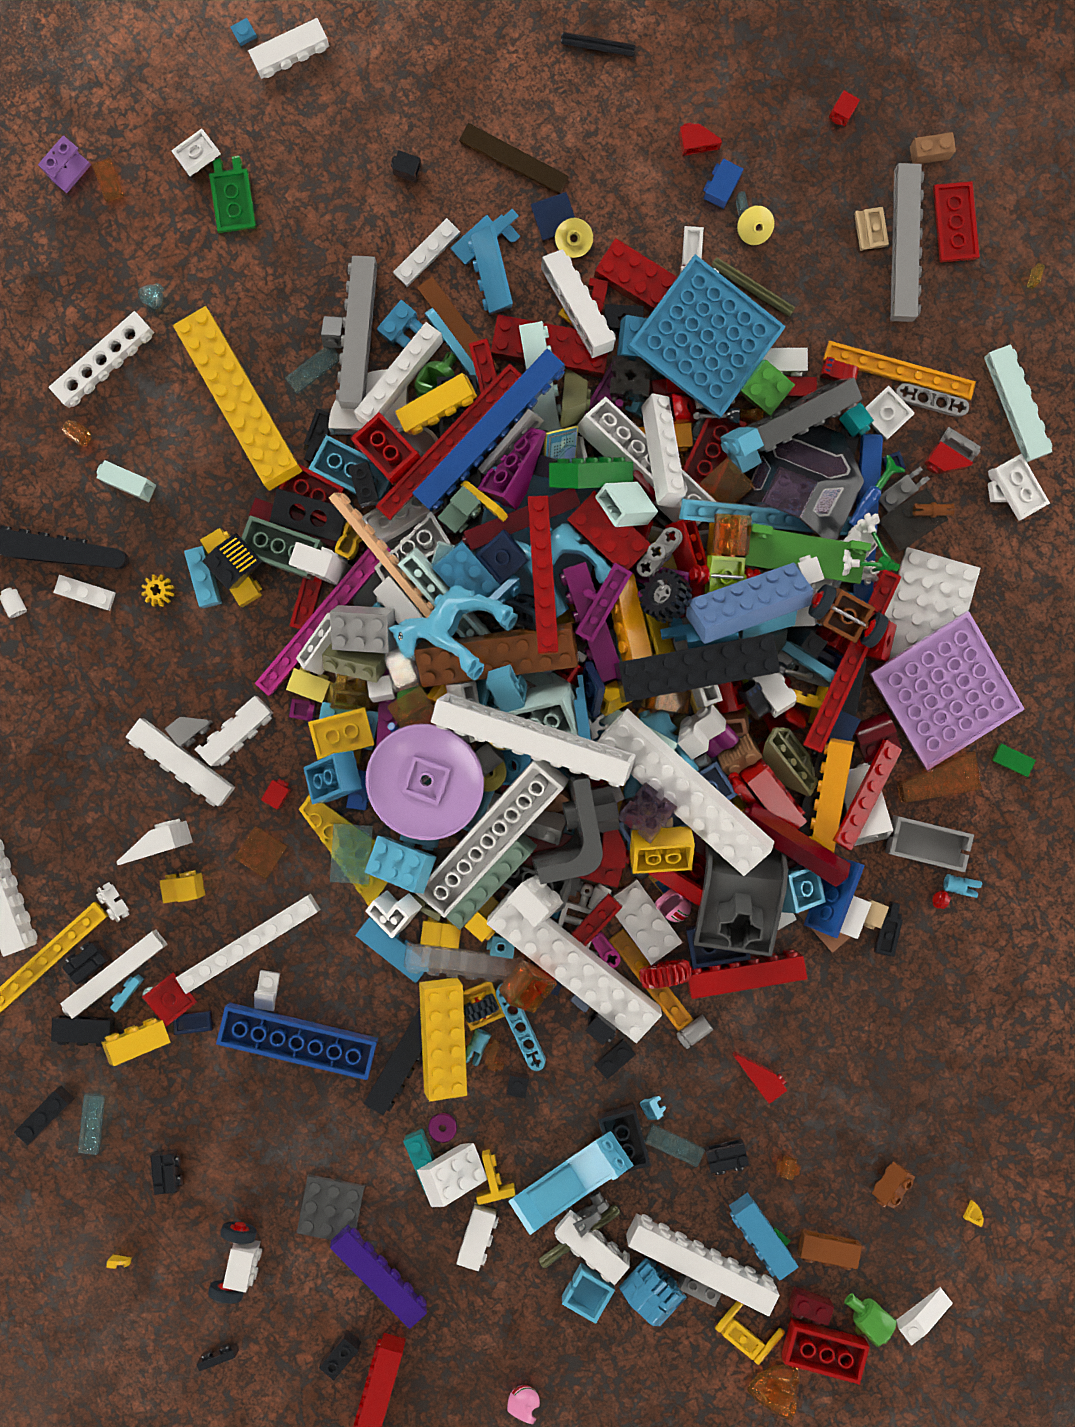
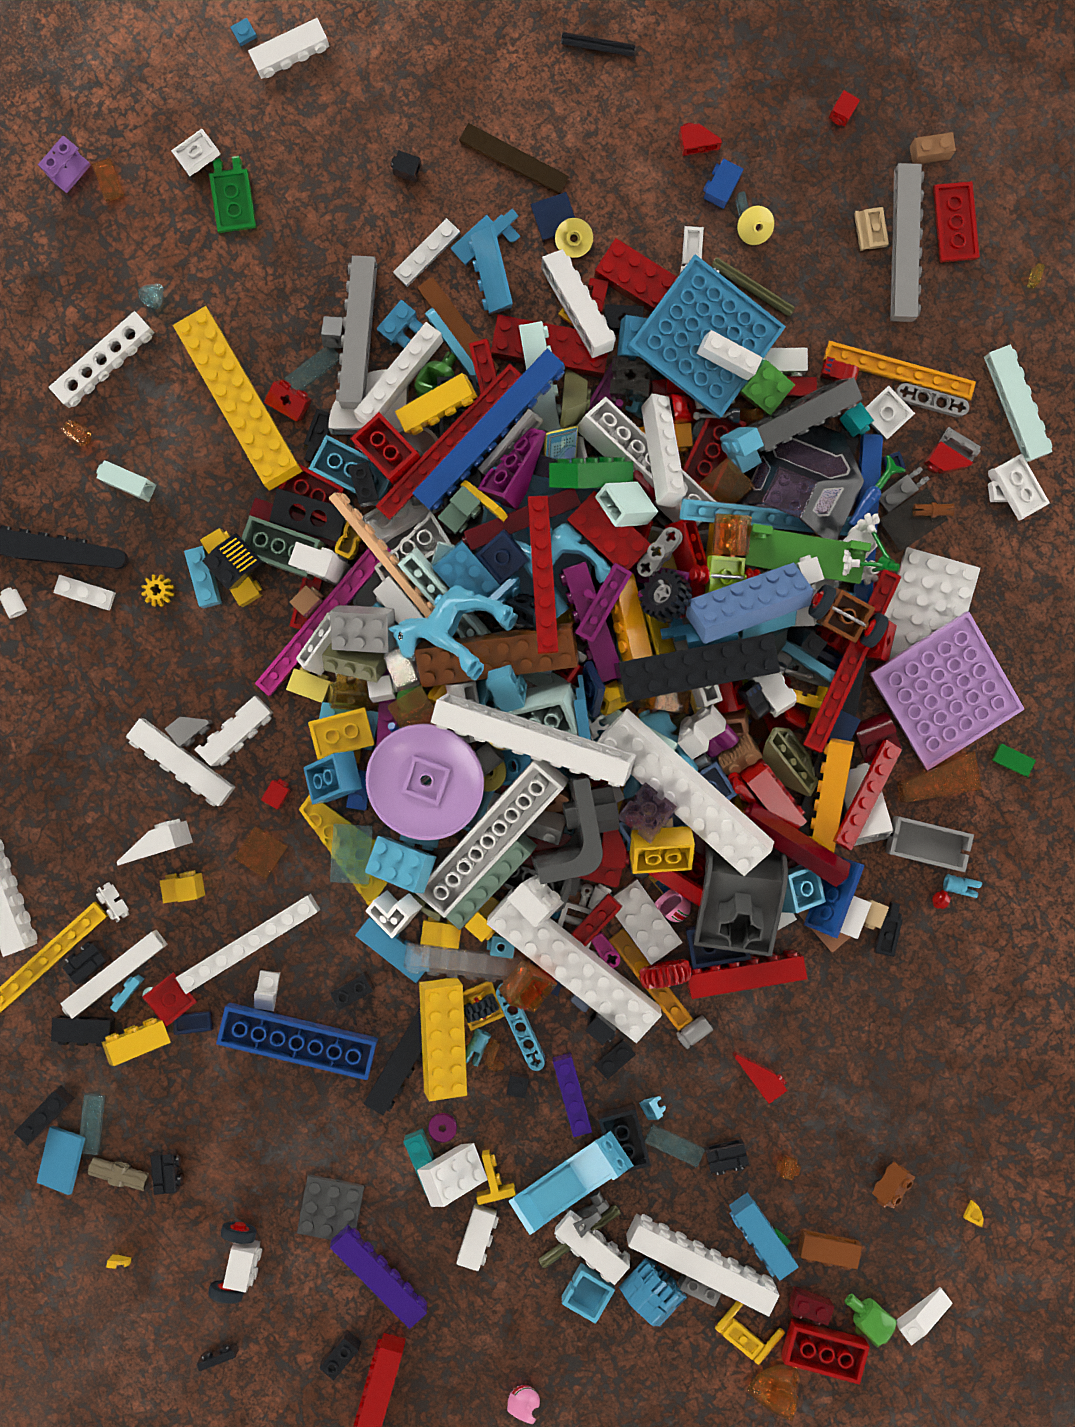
magenta tile [289,698,317,722] -> none
none -> dark azure tile [36,1126,85,1195]
none -> dark tan piece [88,1157,149,1191]
none -> red brick [264,380,312,422]
none -> medium nougat brick [290,585,324,619]
none -> black brick [330,971,375,1010]
none -> dark purple brick [553,1053,592,1137]
none -> white brick [696,330,762,381]

